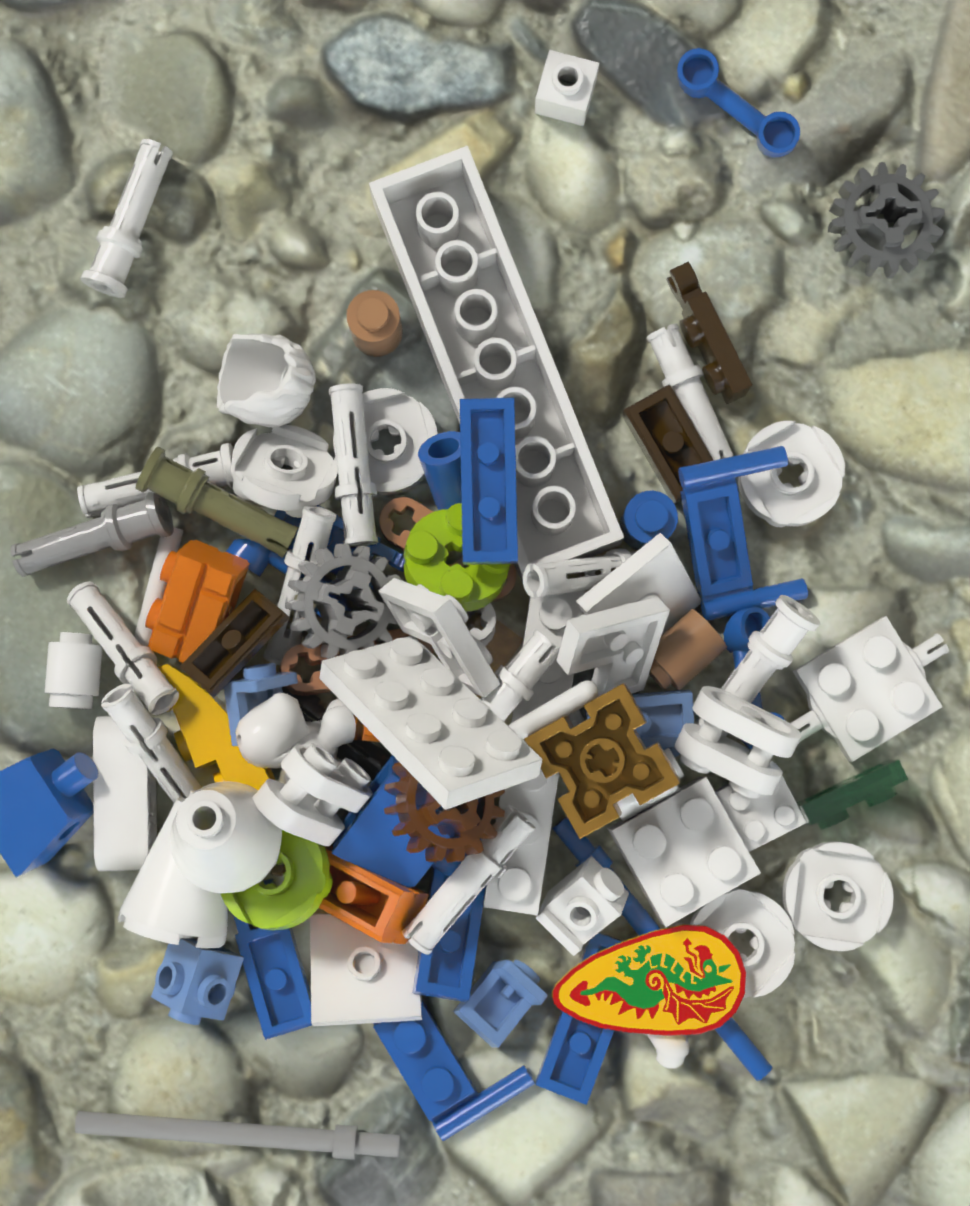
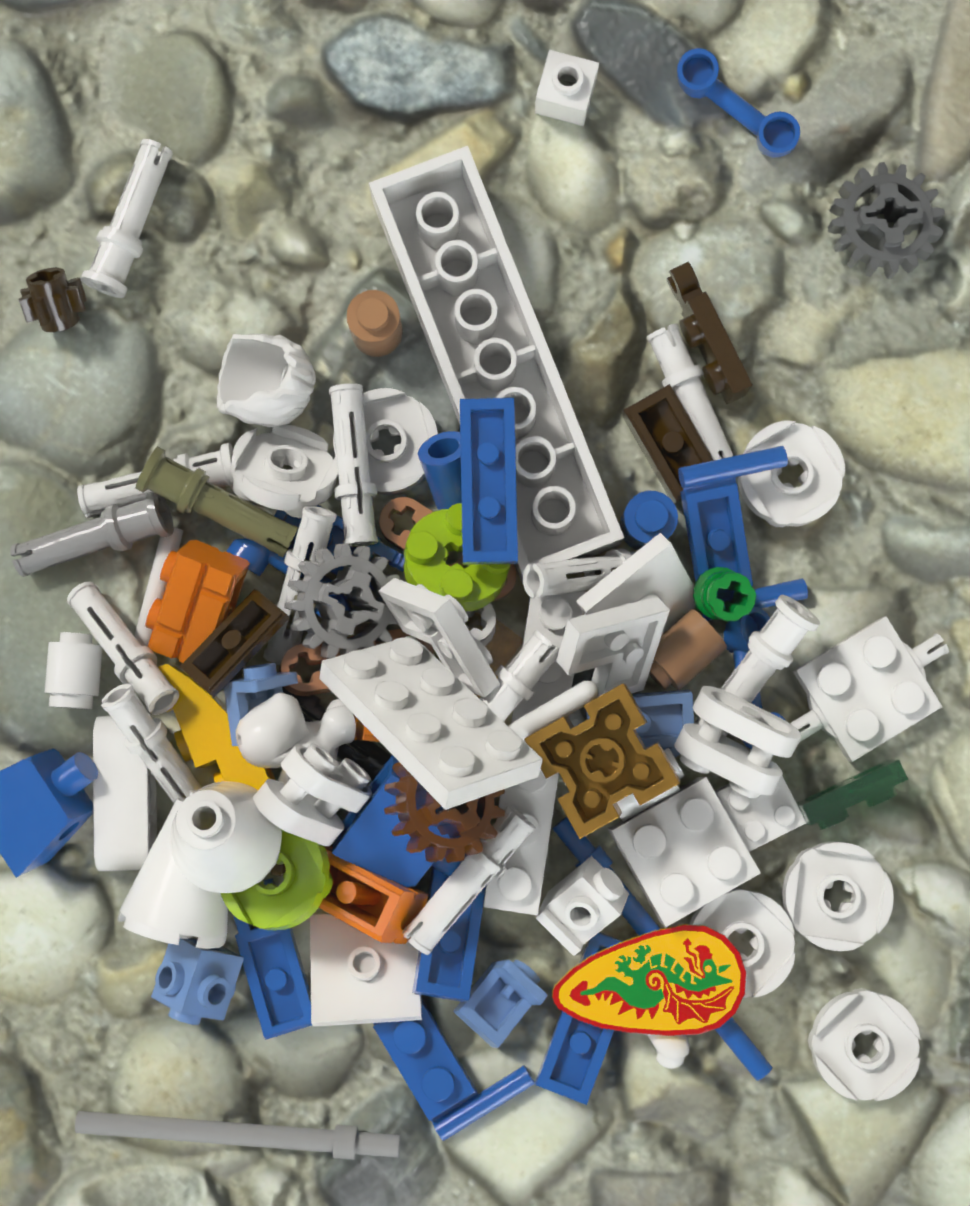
none -> dark brown gear [18,267,87,332]
none -> green bush [693,567,756,621]
none -> white plate [808,988,921,1101]

